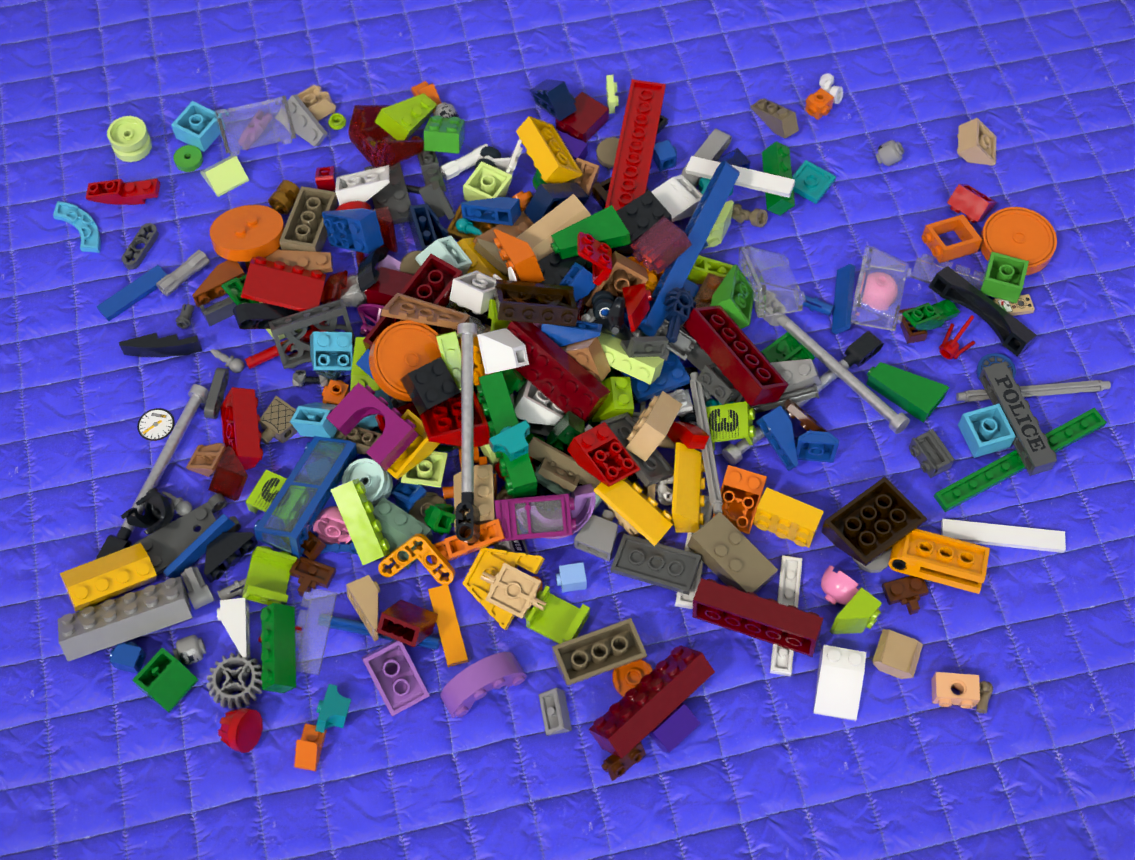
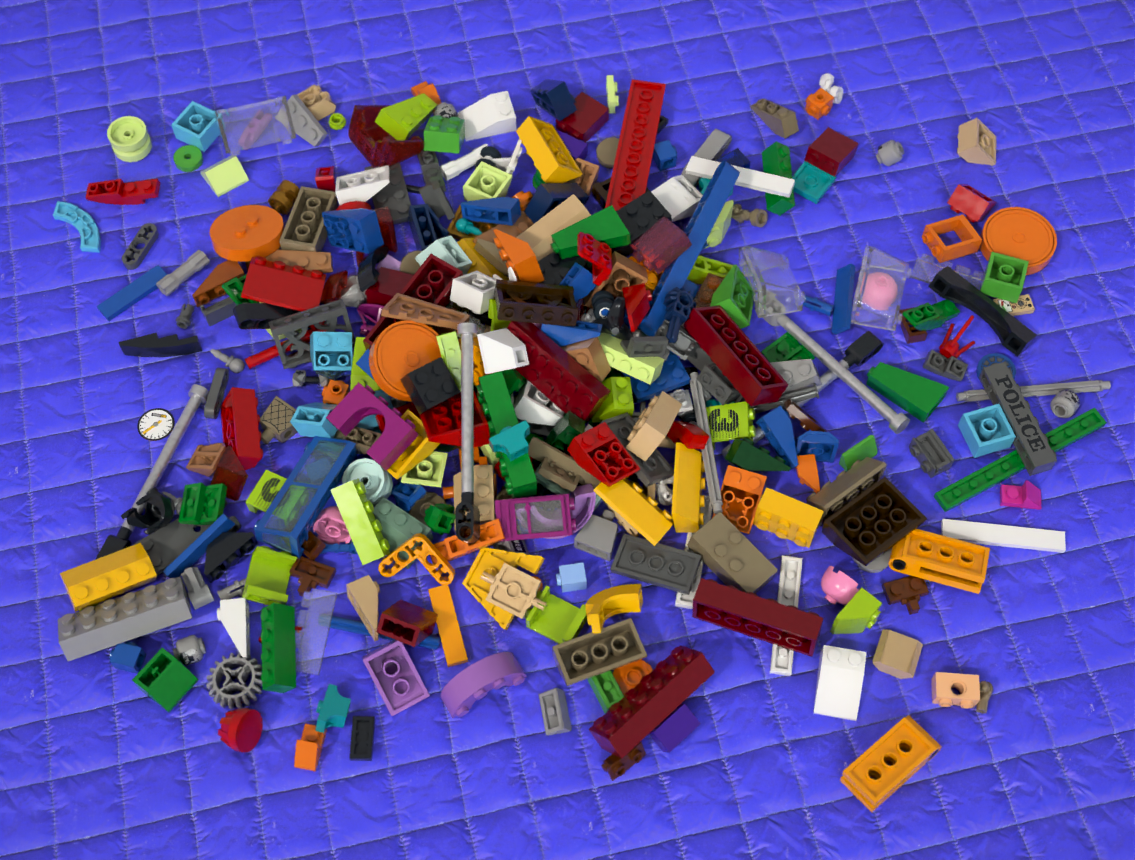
none -> green slope [178,483,228,525]
none -> black plate [349,716,375,761]
none -> white slope [458,91,517,141]
none -> yellow arch [585,584,643,633]
none -> bright green slope [587,670,624,714]
none -> dark green slope [724,437,791,471]
none -> orange slope [796,454,820,494]
none -> dark red brick [804,127,859,177]
none -> dark tan slope [806,457,887,526]
none -> bright green slope [839,435,878,472]
none -> light orange hinge [840,715,942,813]
none -> dark grey slope [923,350,968,381]
none -> dark pink slope [1000,480,1042,510]
none -> light grey head [1050,390,1080,418]

